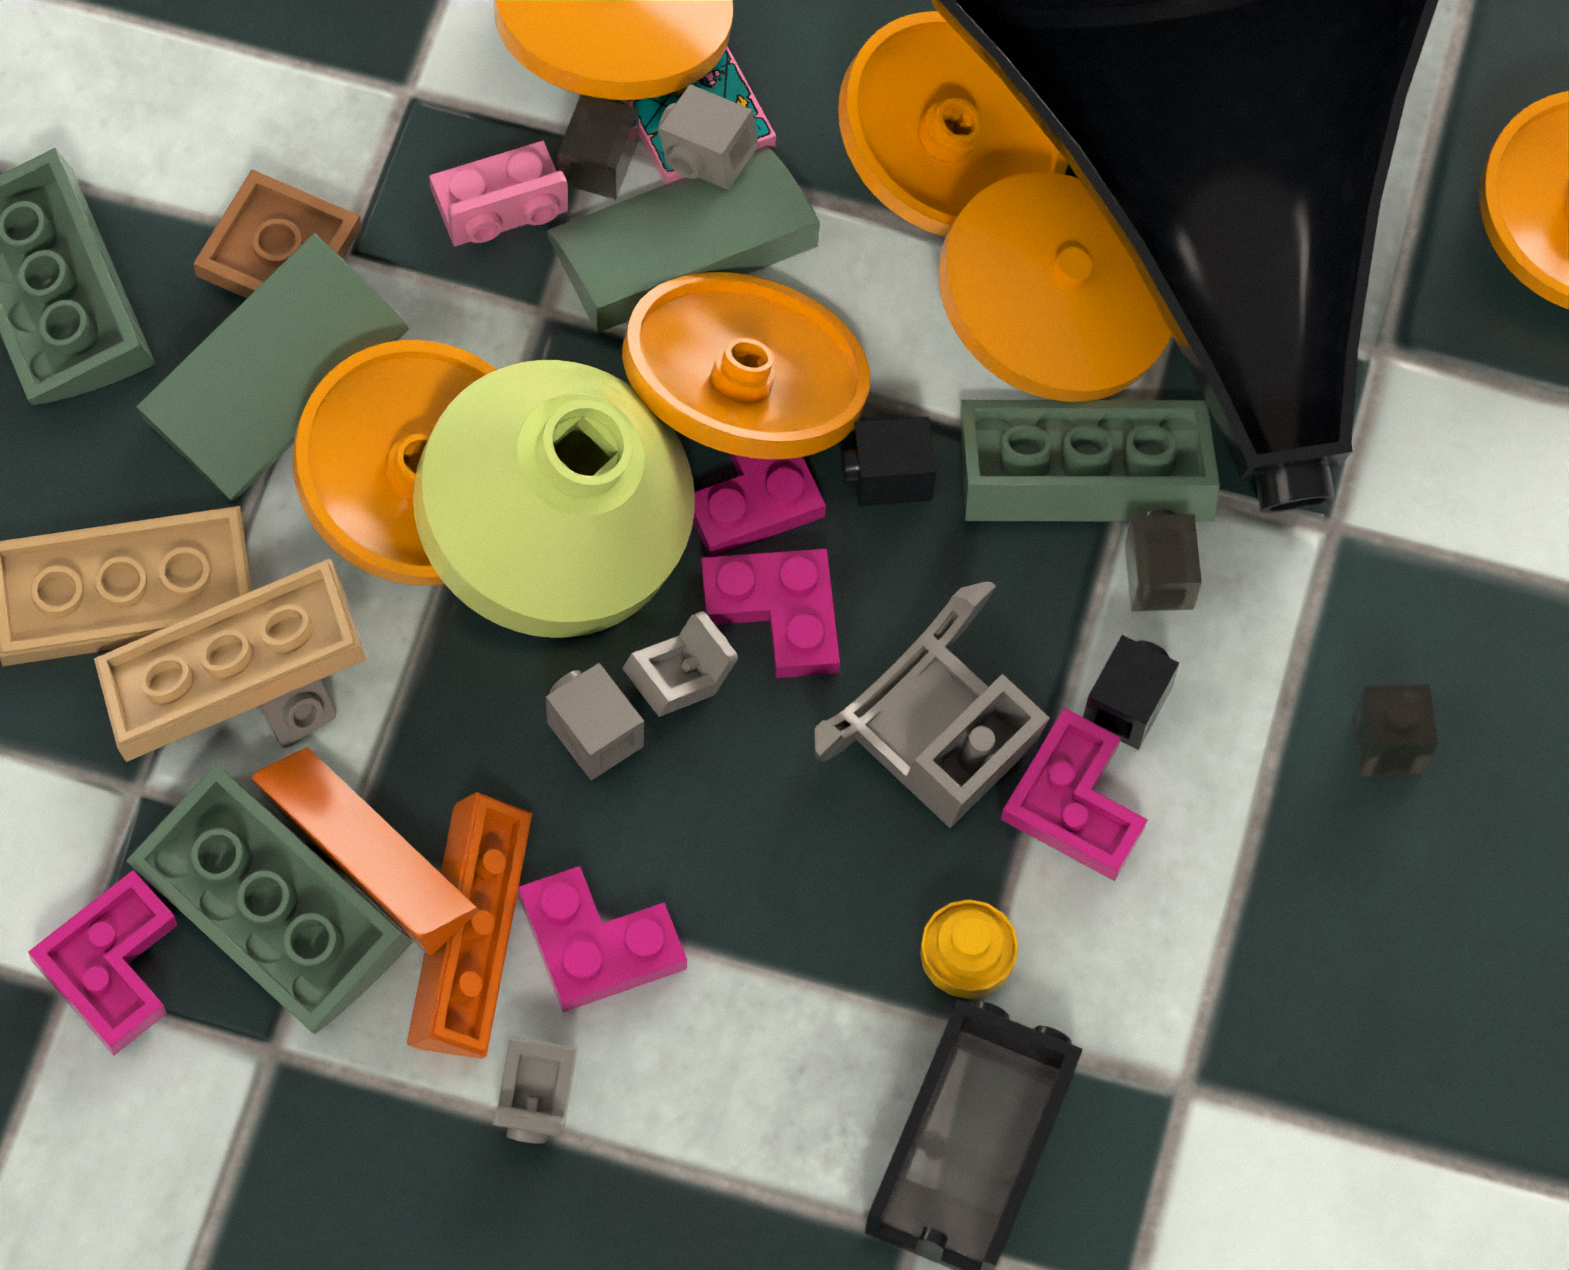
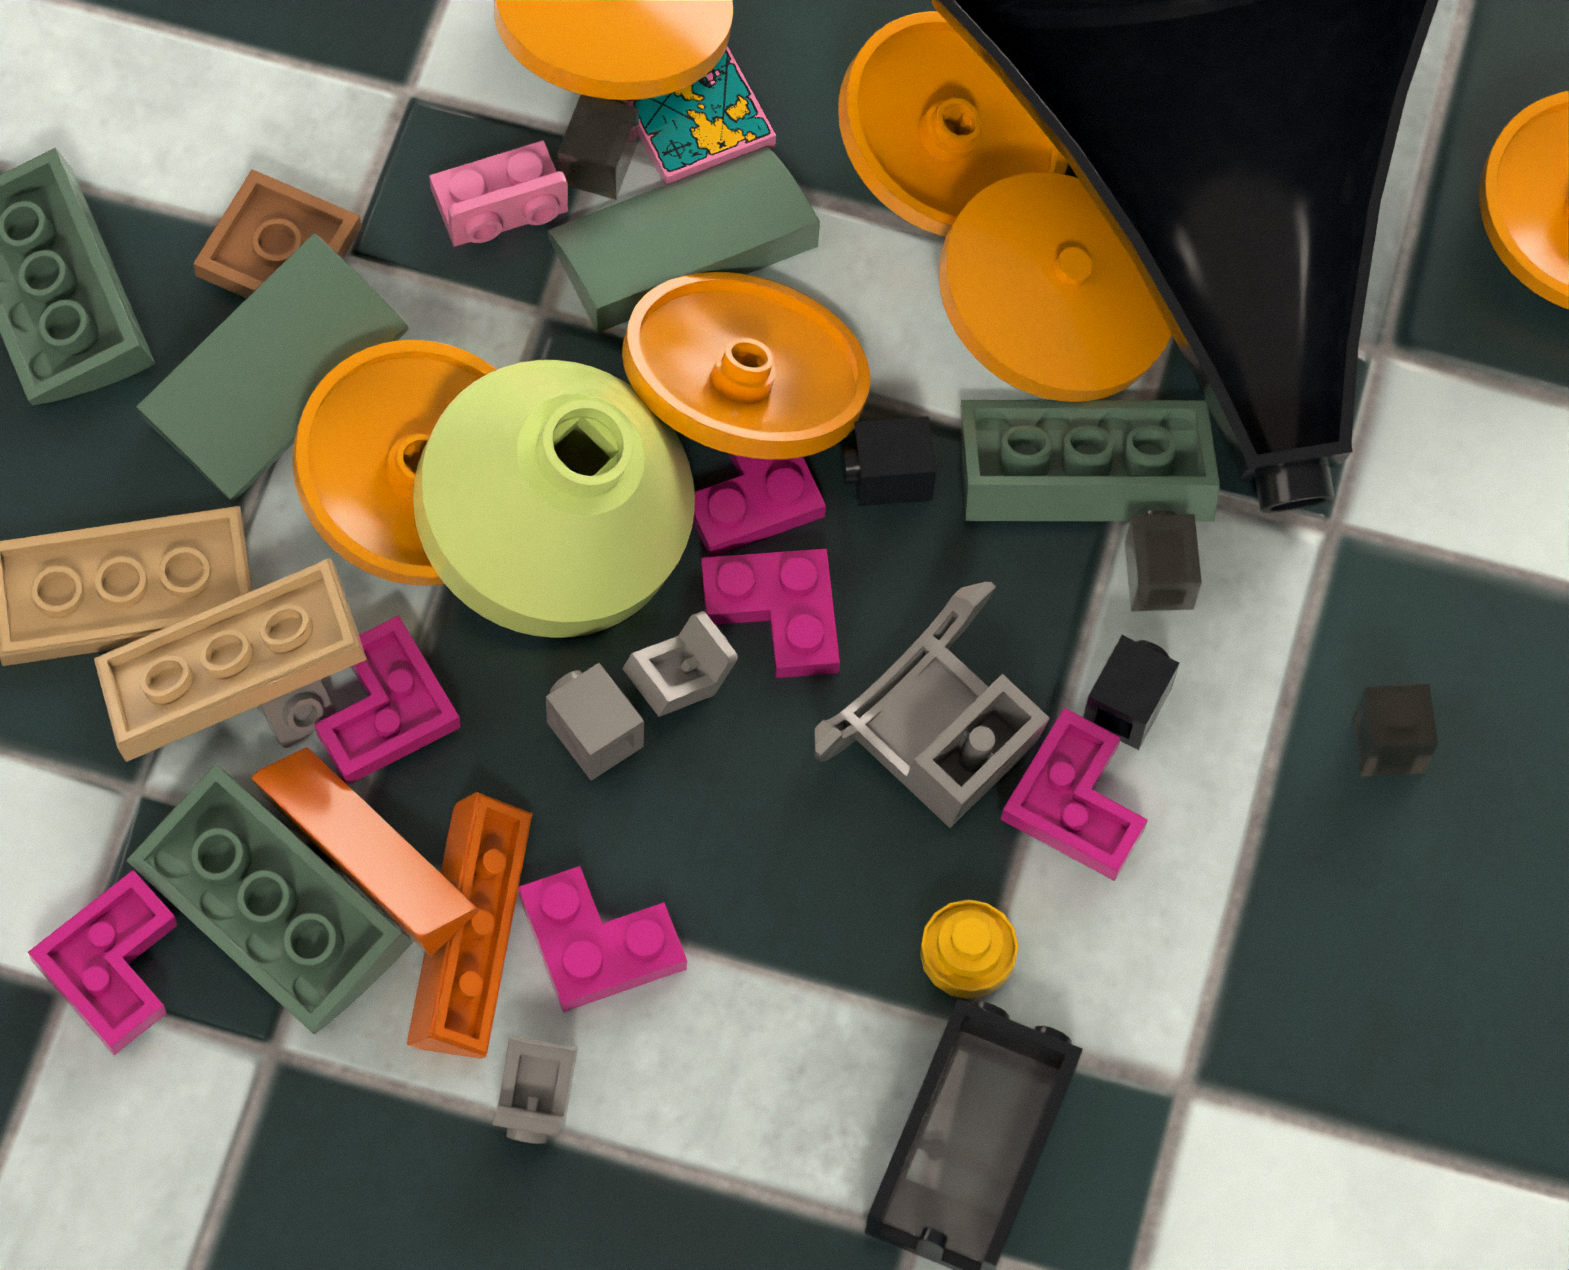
light grey brick [658,84,759,190] -> none
none -> dark pink plate [314,615,461,785]

